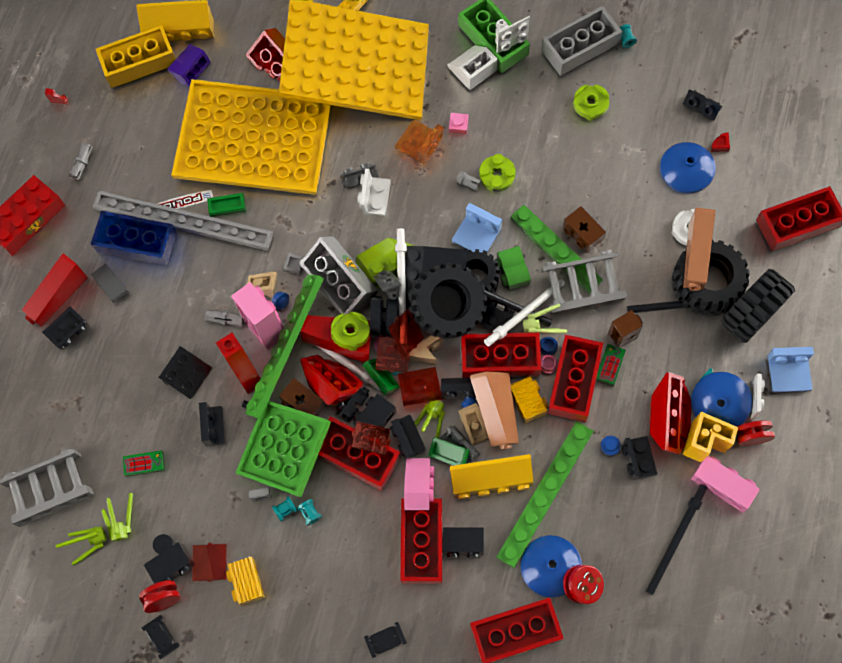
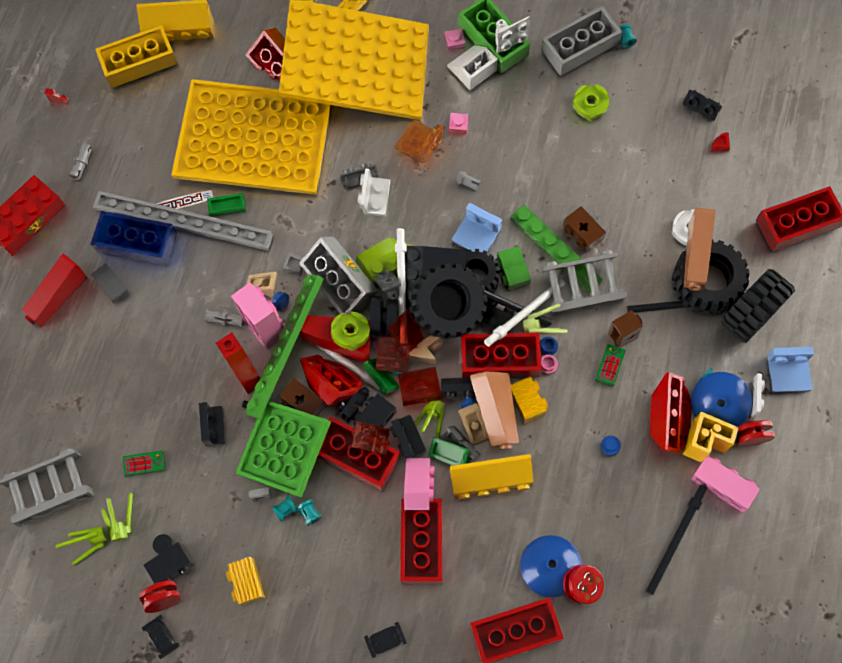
black bracket [42,306,87,349] -> none
black hinge [158,346,212,399] -> none
dark purple brick [168,44,211,87] -> none
clear red piece [192,542,227,583] -> none
black brick [443,527,484,559] -> none
lime plate [479,154,516,191] -> none
bright green plate [496,421,594,568] -> none
red brick [547,334,604,423] -> none
black bracket [621,436,658,481] -> none
blue dish [660,142,716,193] -> none
none -> bright pink plate [445,28,465,50]

